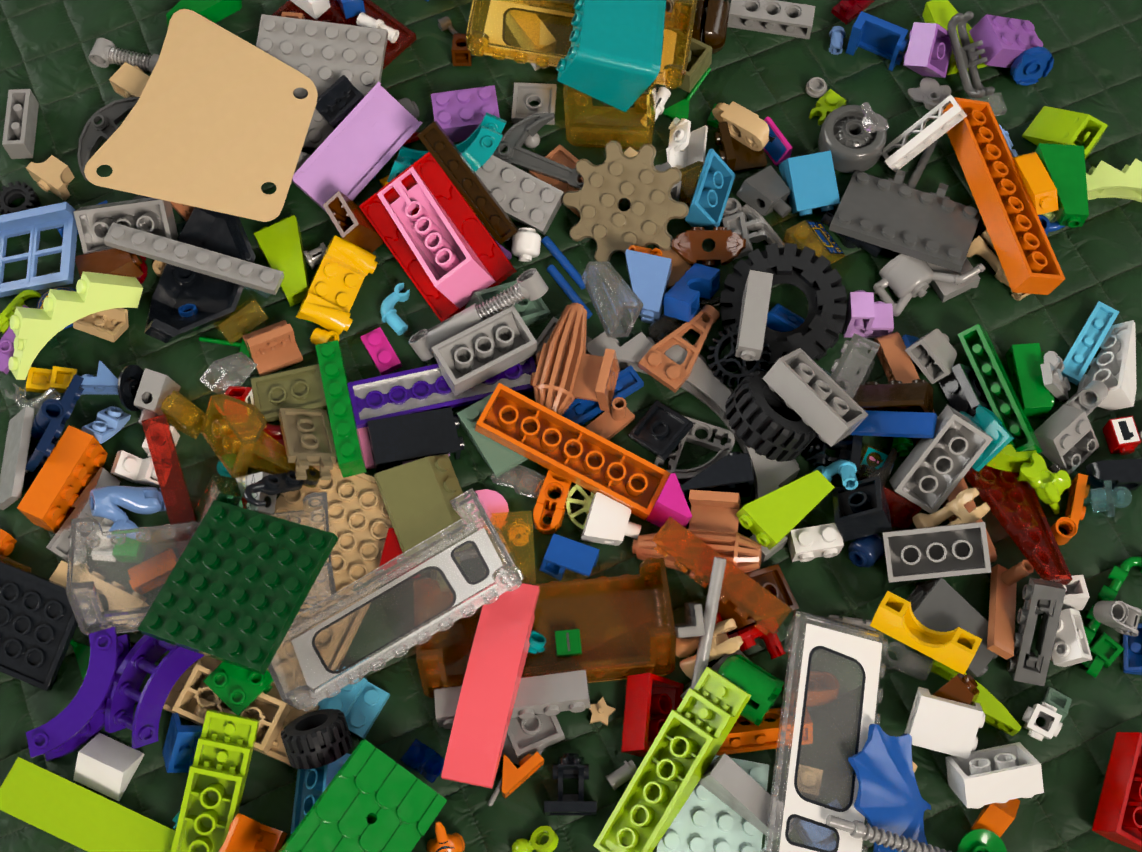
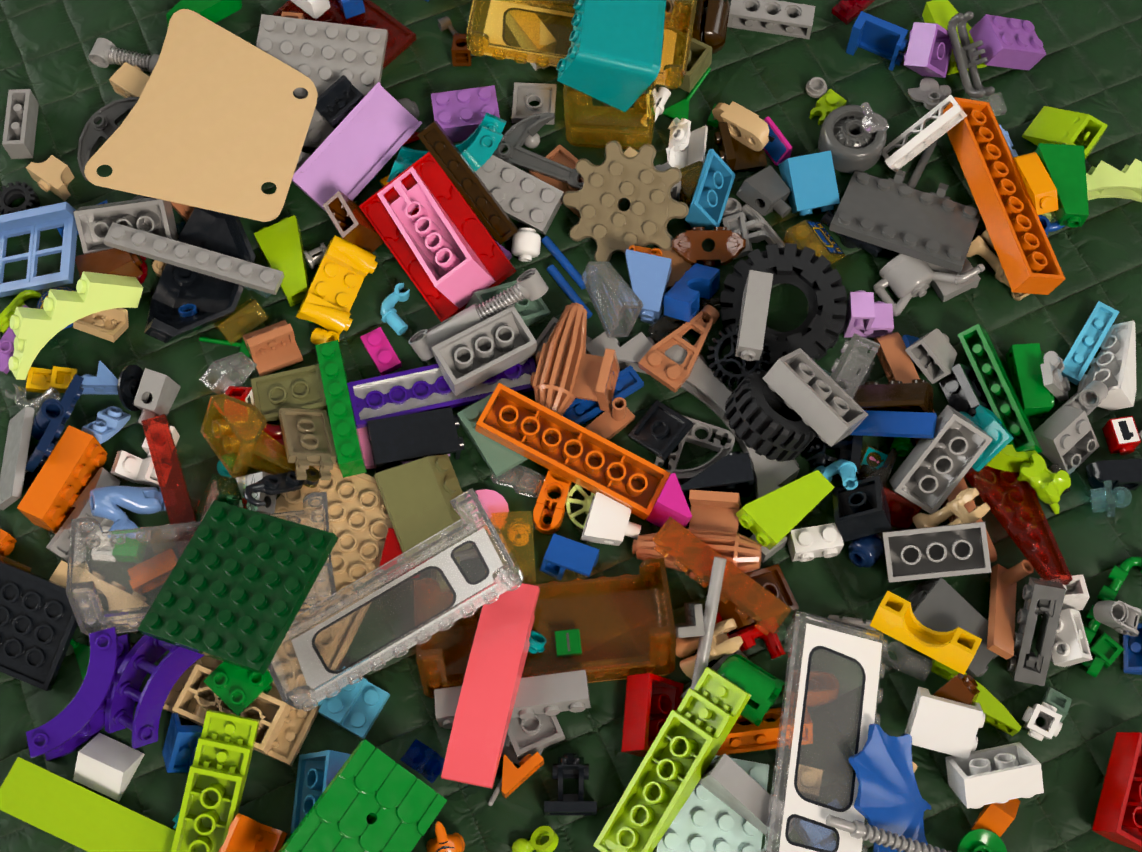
clear yellow slope [160,390,209,440] -> none
black tyre [281,709,353,769] -> none
white pin [356,12,399,43] -> none
tan piece [588,697,616,726] -> none
light grey pin [605,760,638,791] -> none
blue slope [766,304,805,332] -> none
medium blue pin [829,26,846,55] -> none
blue tile [1010,46,1054,86] -> none
orange plate [1048,473,1090,545] -> none

